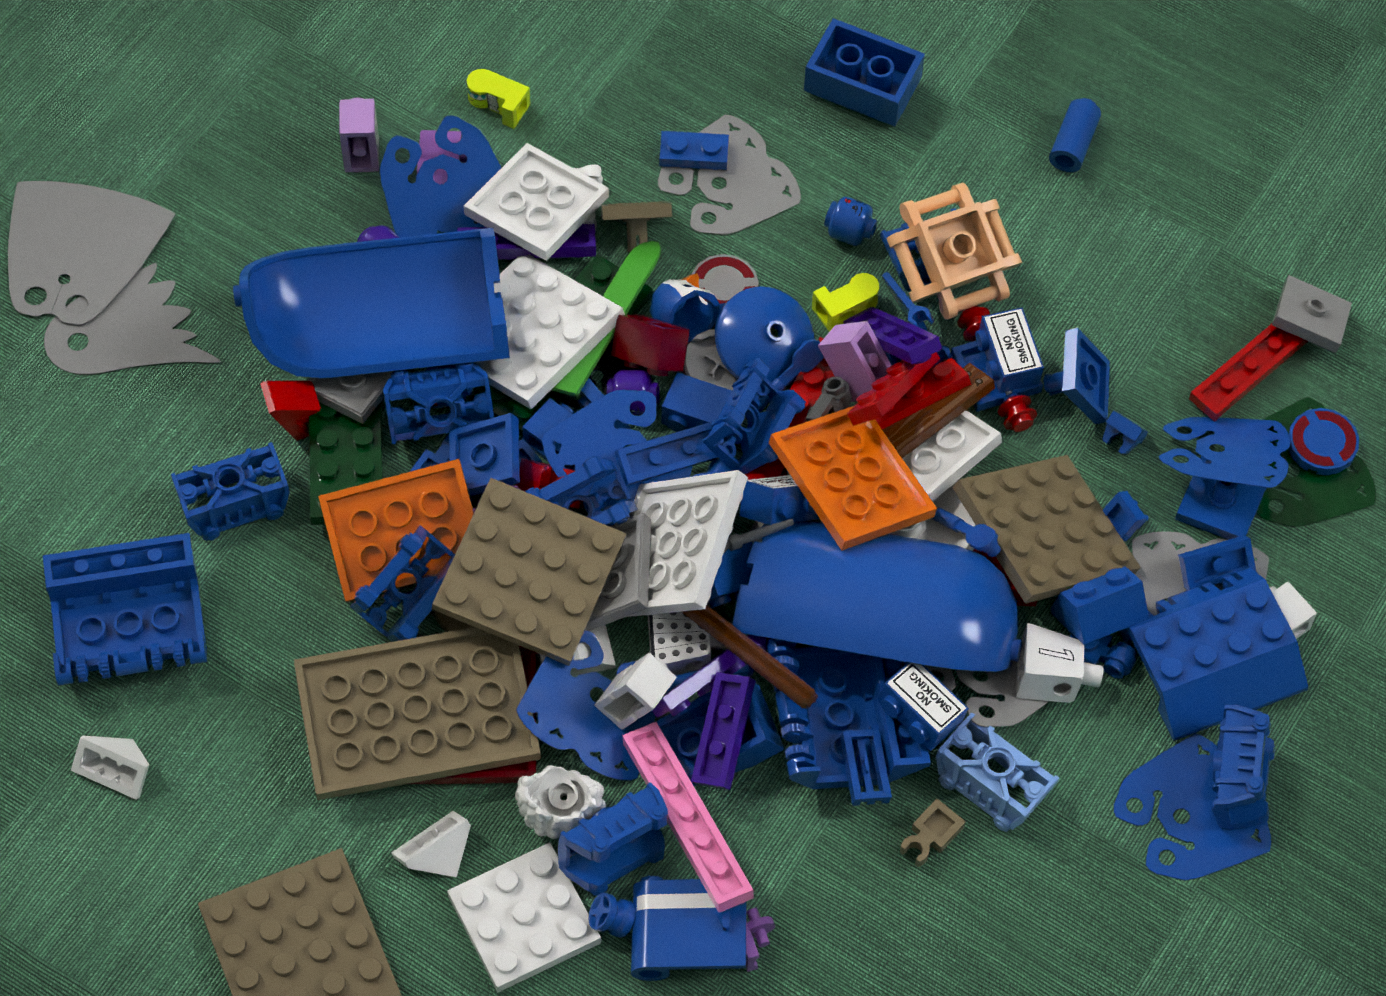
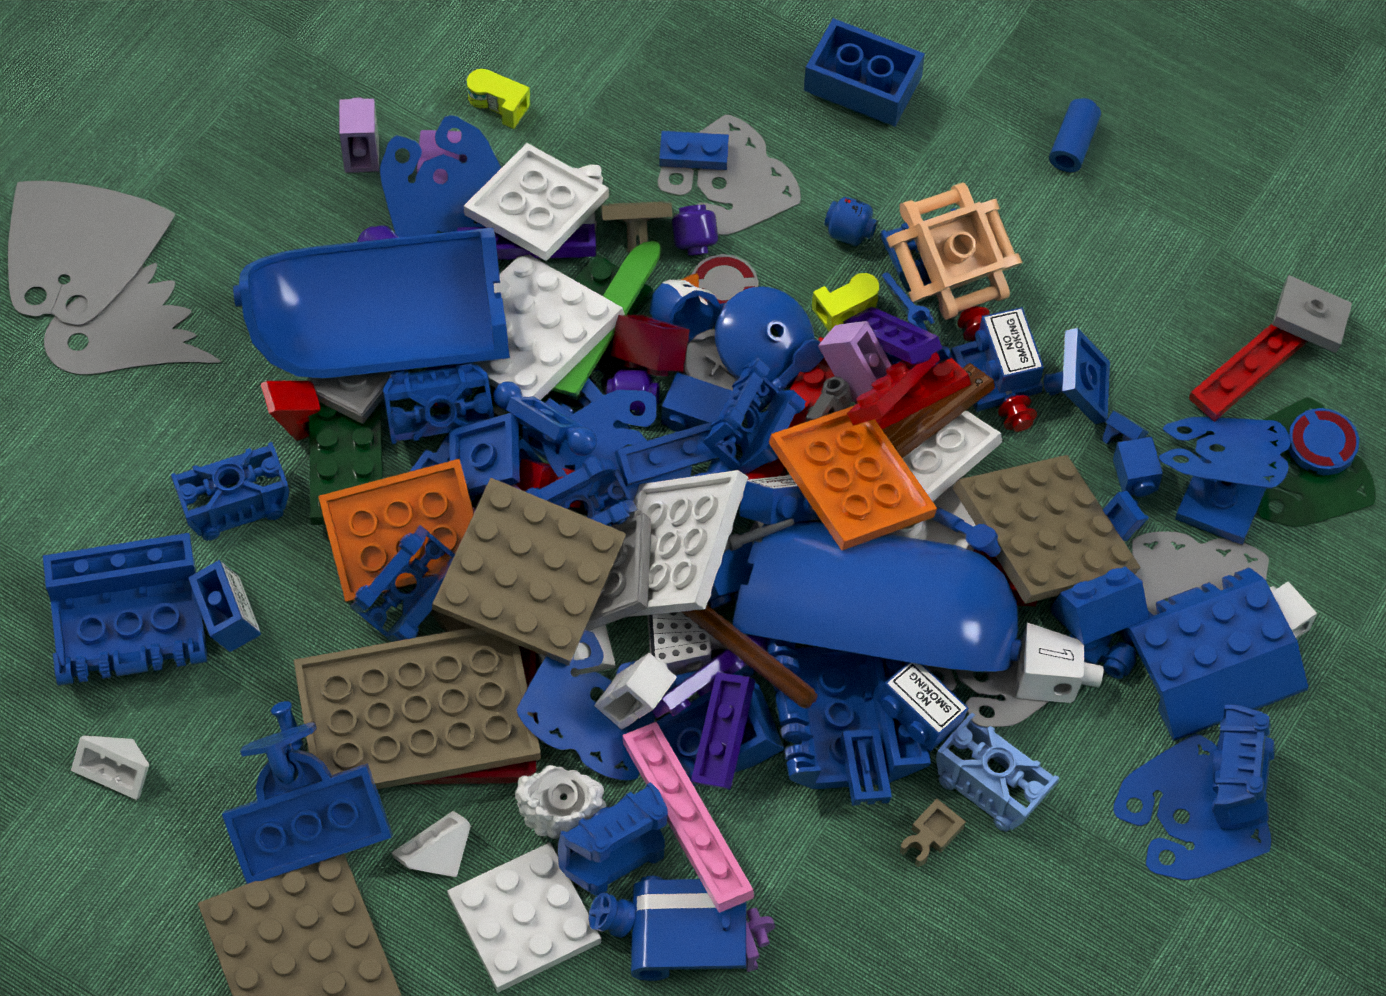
blue plate [1178,535,1256,590] -> none
none -> blue brick [188,560,261,652]
none -> blue plate [222,701,393,884]
none -> blue plate [494,381,597,456]
none -> dark purple head [672,205,719,256]
none -> blue brick [1113,437,1163,497]

